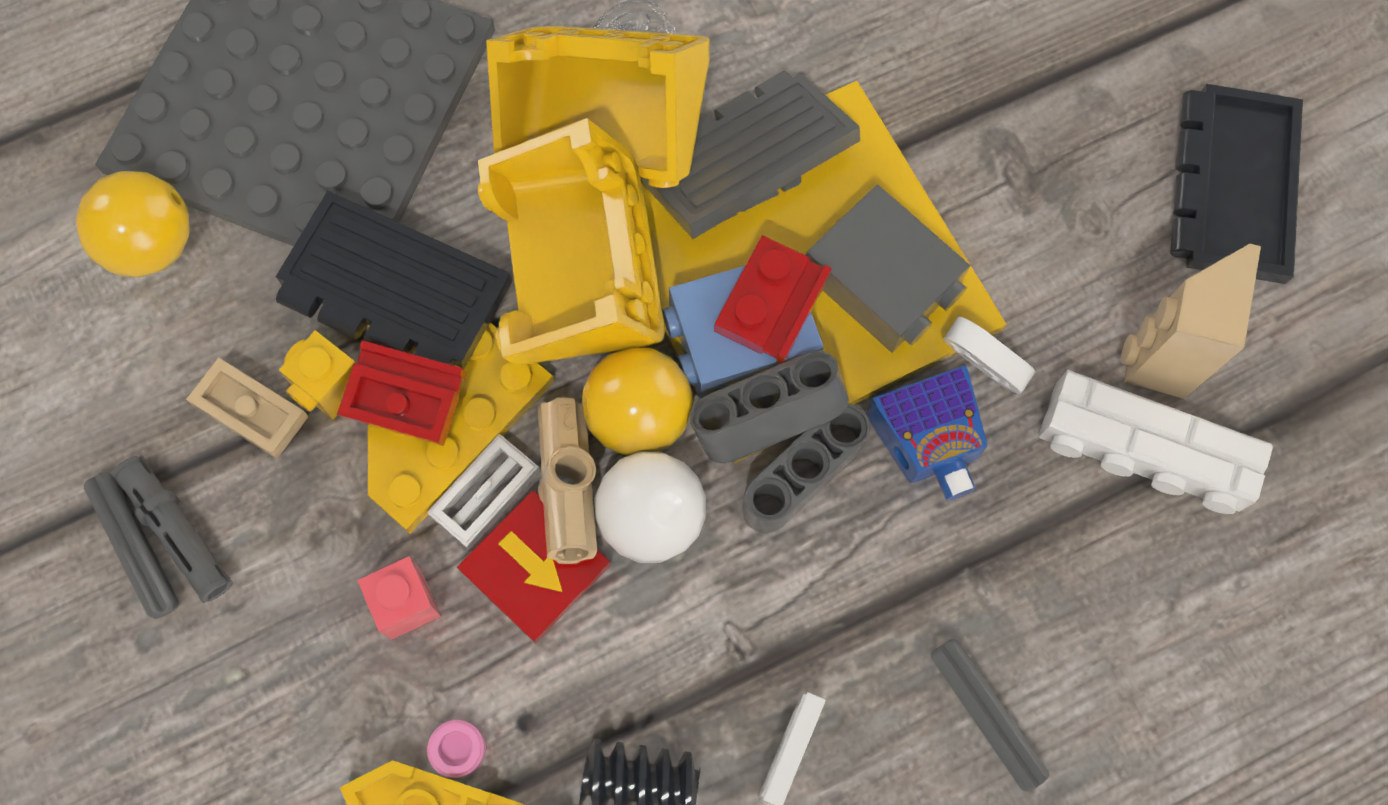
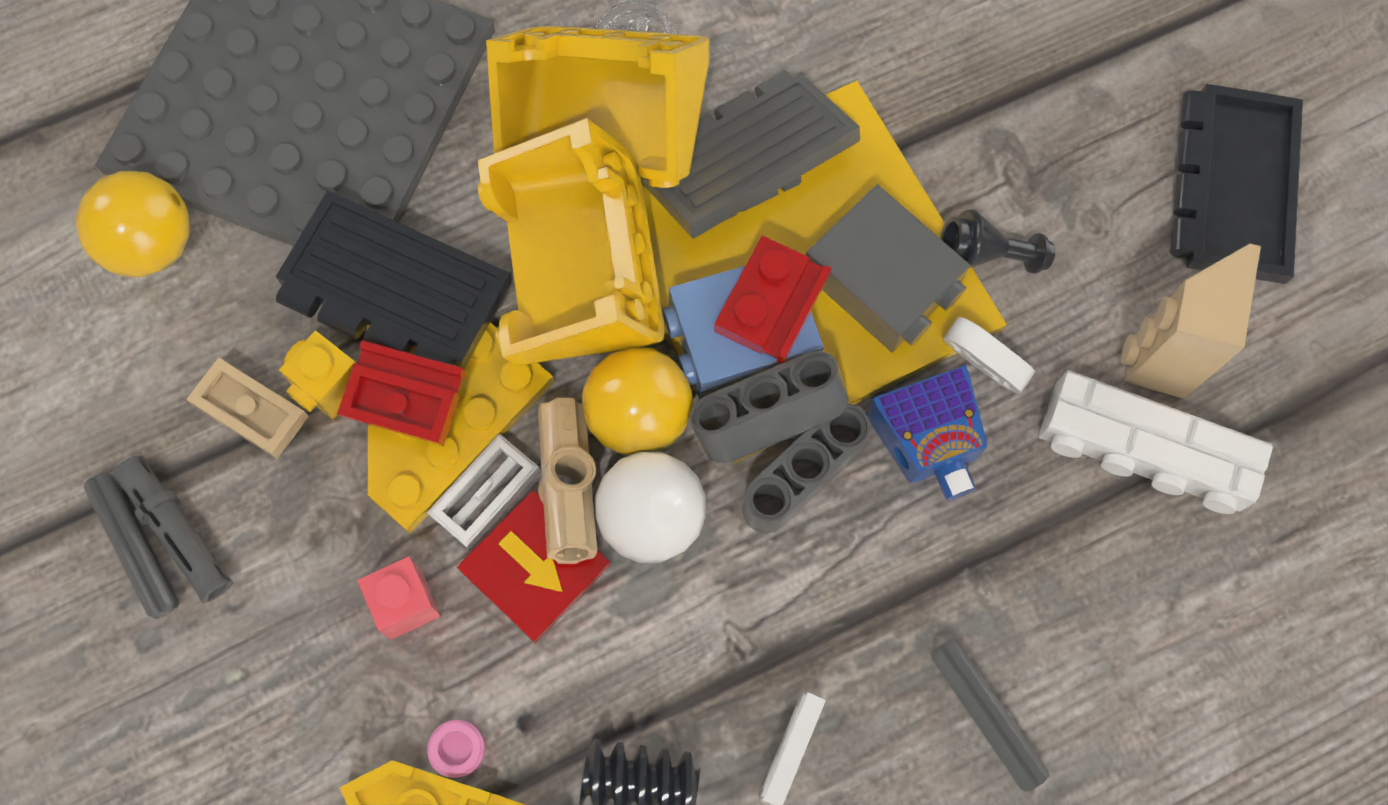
none -> black piece [940,209,1055,274]

